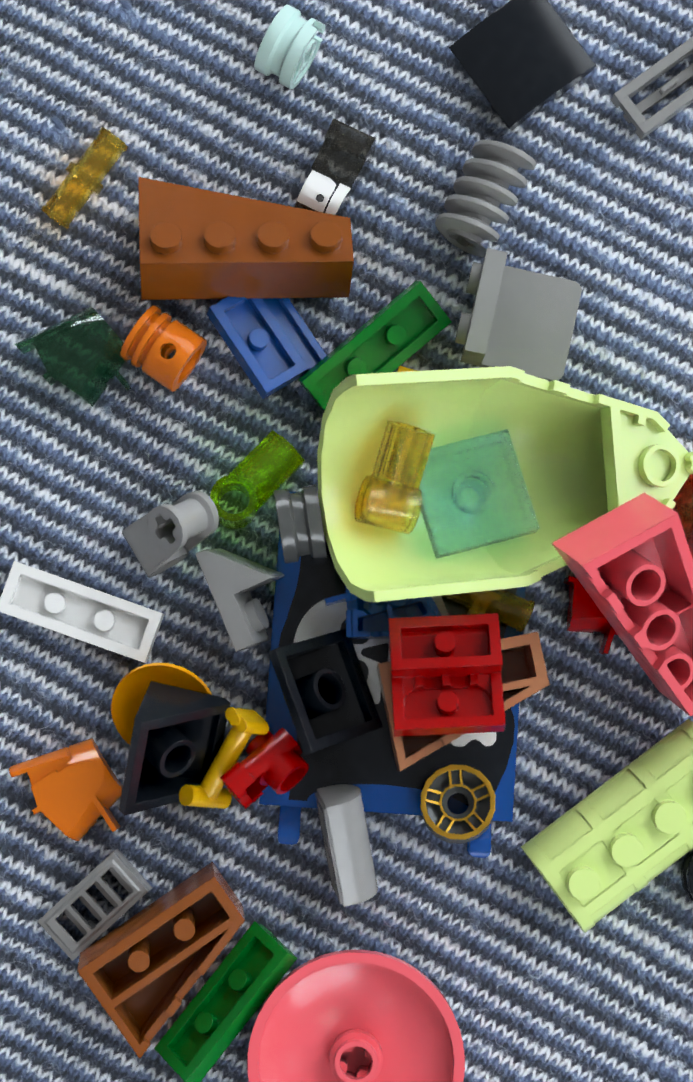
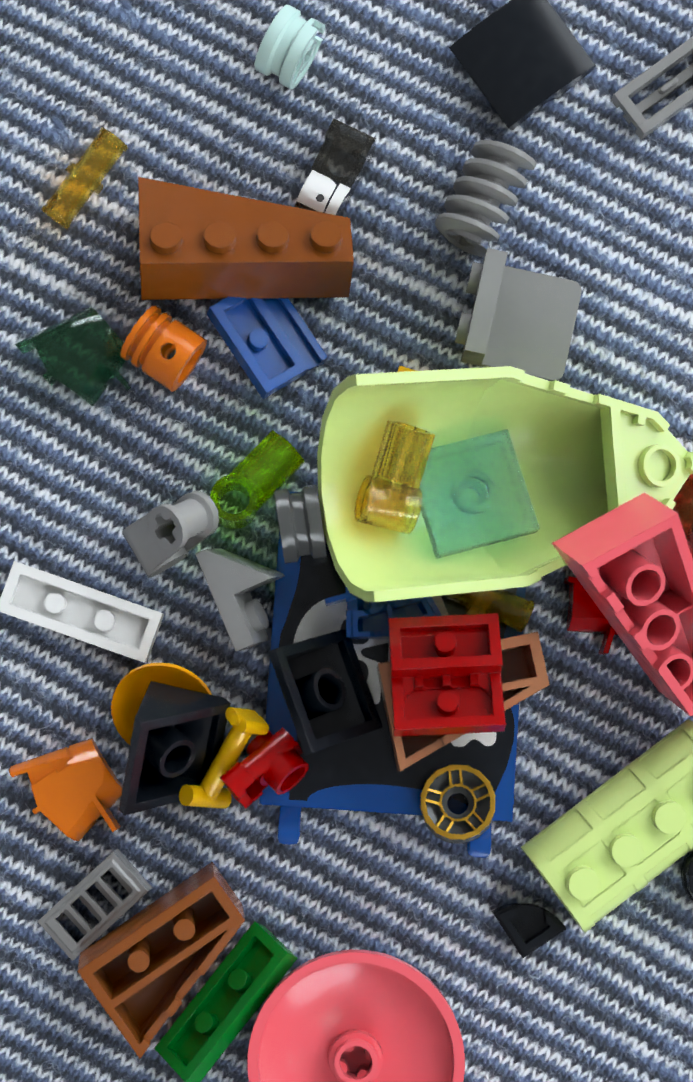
green plate [298,281,452,412] -> none
light grey brick [315,784,378,907] -> none
none -> black tile [492,903,567,958]

